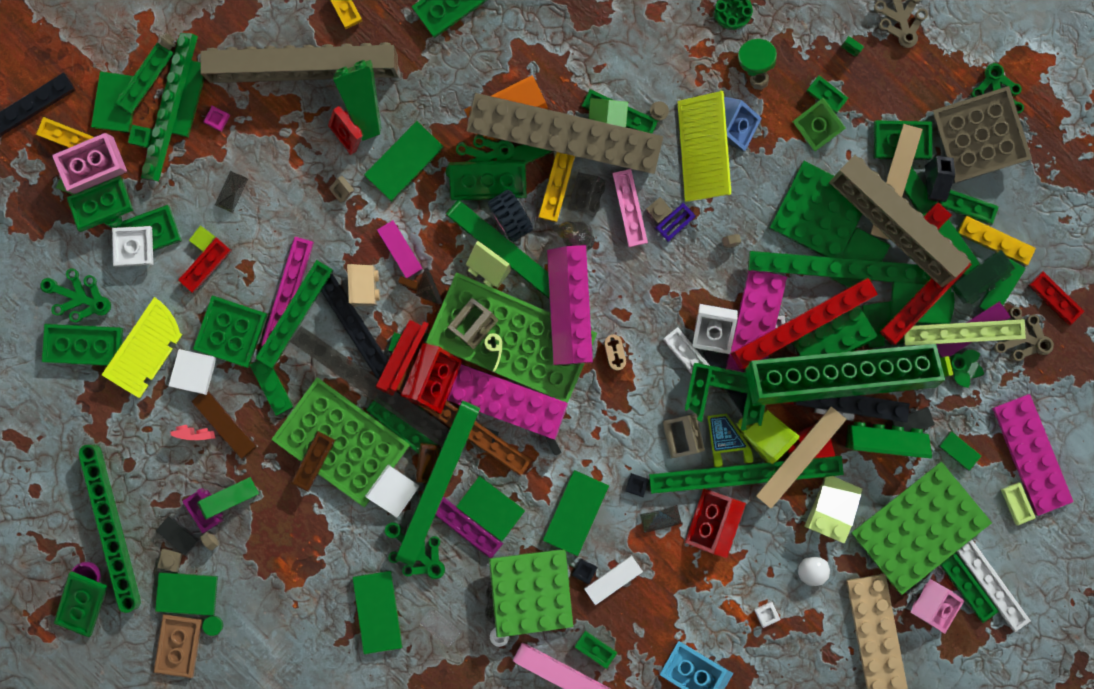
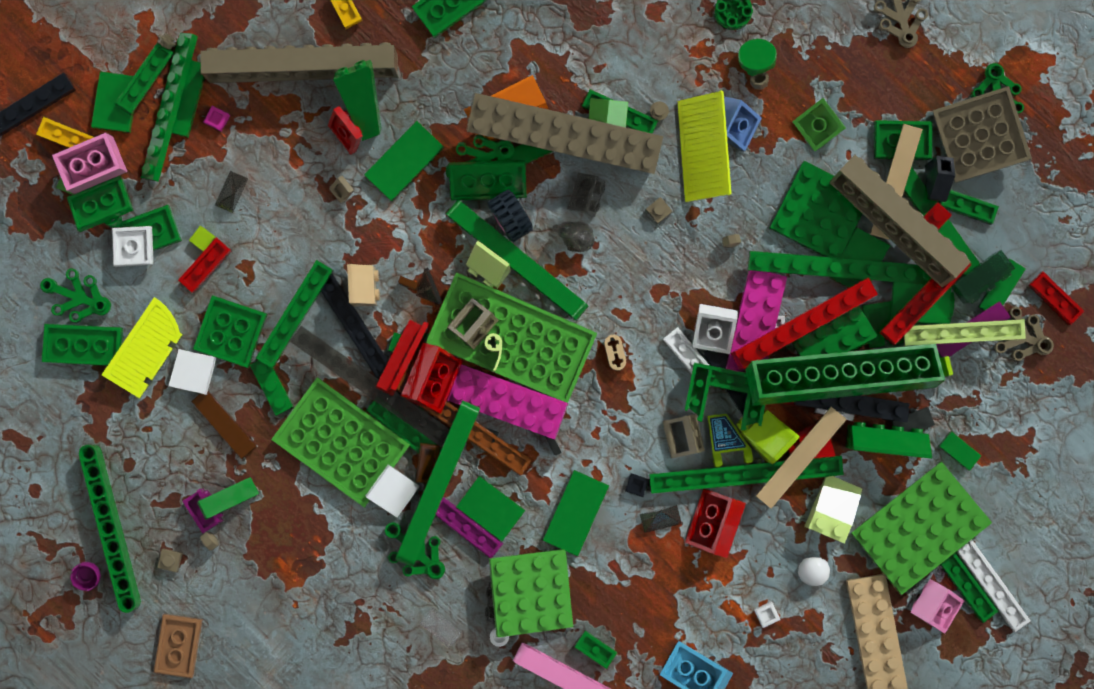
green tile [54,571,107,638] -> none
green plate [128,125,153,148] -> none
green tile [155,572,218,616] -> none
pearl dark grey tile [156,516,199,556] -> none
coral slope [170,425,216,440] -> none
green tile [203,616,223,636] -> none
dark pink tile [261,237,314,346] -> none
reddish brown tile [291,431,336,492] -> none
green tile [353,570,403,654] -> none
dark pink tile [377,220,423,278] -> none
yellow plate [539,152,575,223] -> none
dark pink slope [547,245,593,365] -> none
black tile [572,558,598,584] -> none
white tile [584,555,643,605] -> none
bright pink plate [612,169,648,248] -> none
dark purple tile [655,203,696,242] -> none
green plate [806,75,849,114] -> none
green tile [841,36,864,57] -> none
green plate [949,350,984,388] -> none
yellow plate [958,216,1036,266] -> none
dark pink plate [992,394,1074,516] -> none
yellowish green tile [1001,482,1035,525] -> none

